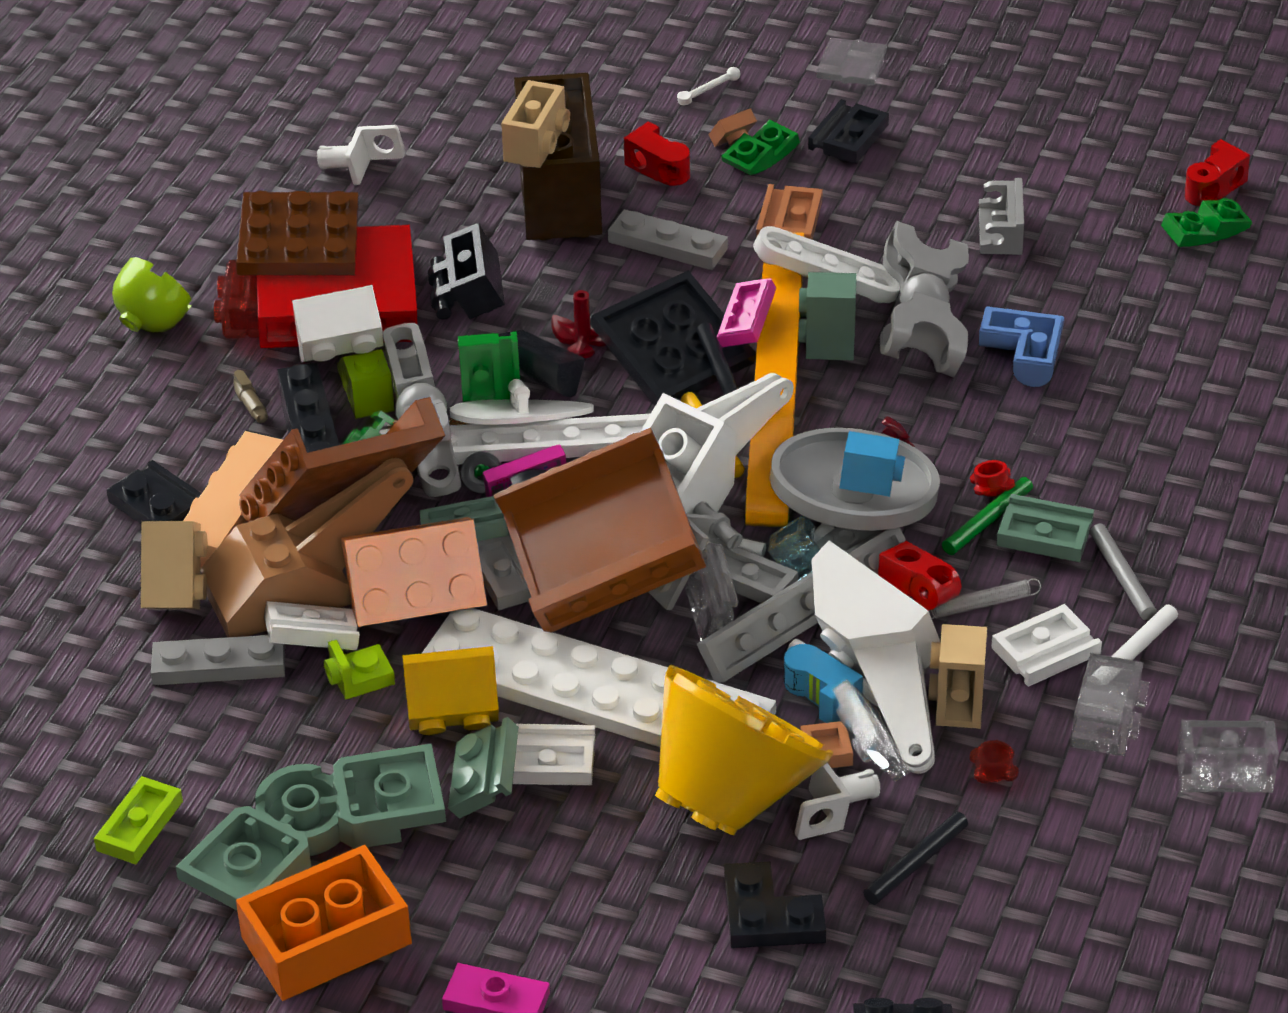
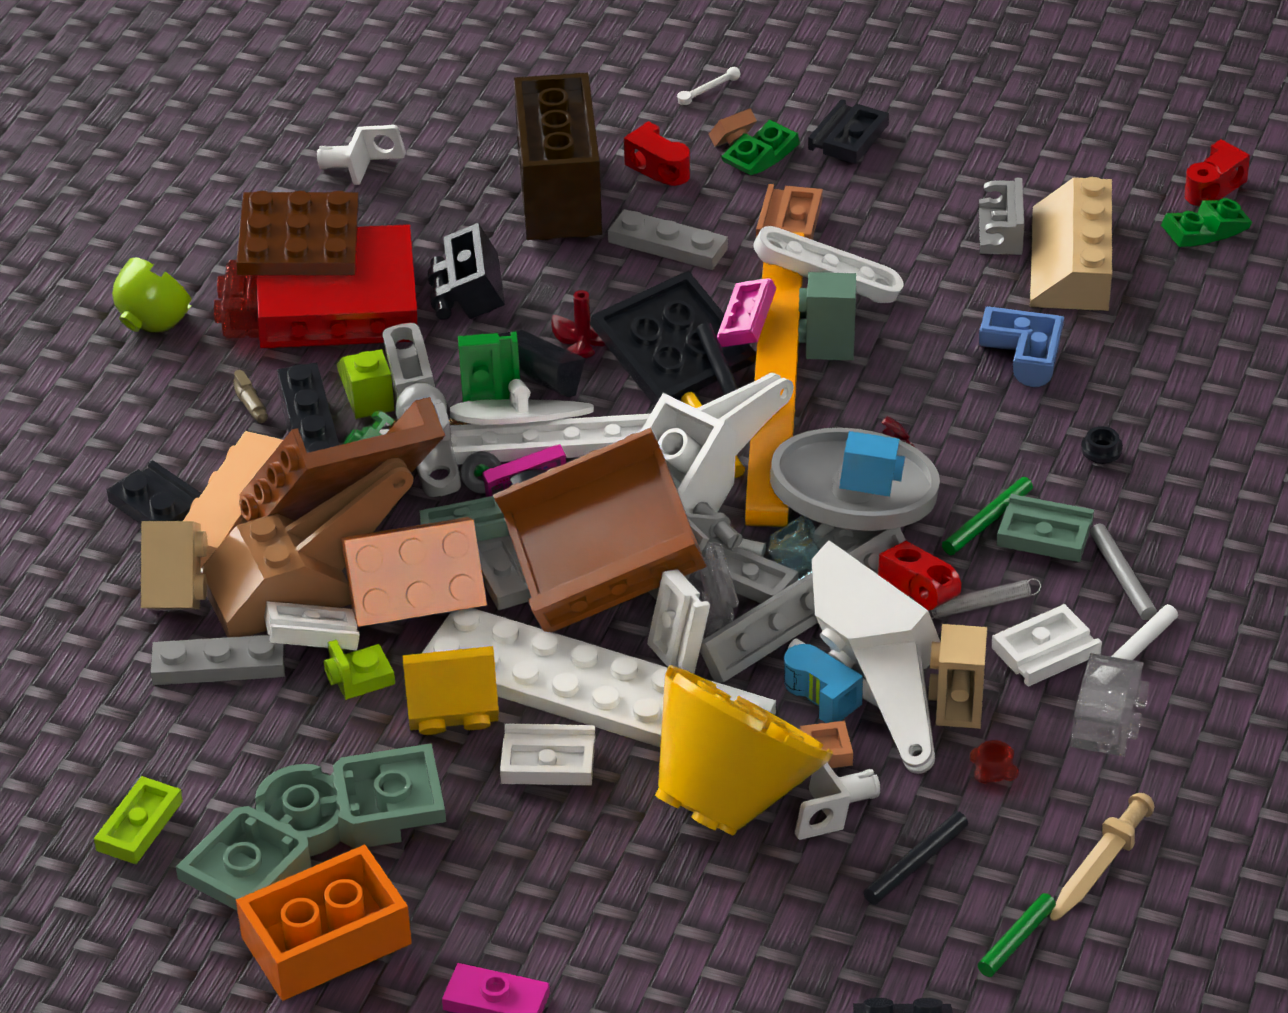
white slope [292,285,384,363] -> none
sand green plate [448,717,519,819] -> none
tan brick [501,80,570,168] -> none
black plate [724,861,826,948] -> none
clear piece [816,37,887,86] -> none
clear plate [832,680,910,782] -> none
light grey piece [880,221,969,377] -> none
red plate [970,460,1015,496] -> none
clear brick [1177,720,1279,793] -> none
none -> white plate [647,569,710,674]
none -> green piece [977,893,1056,977]
none -> tan slope [1030,177,1112,311]
none -> tan sword [1050,793,1154,921]
none -> black plate [1081,426,1123,464]

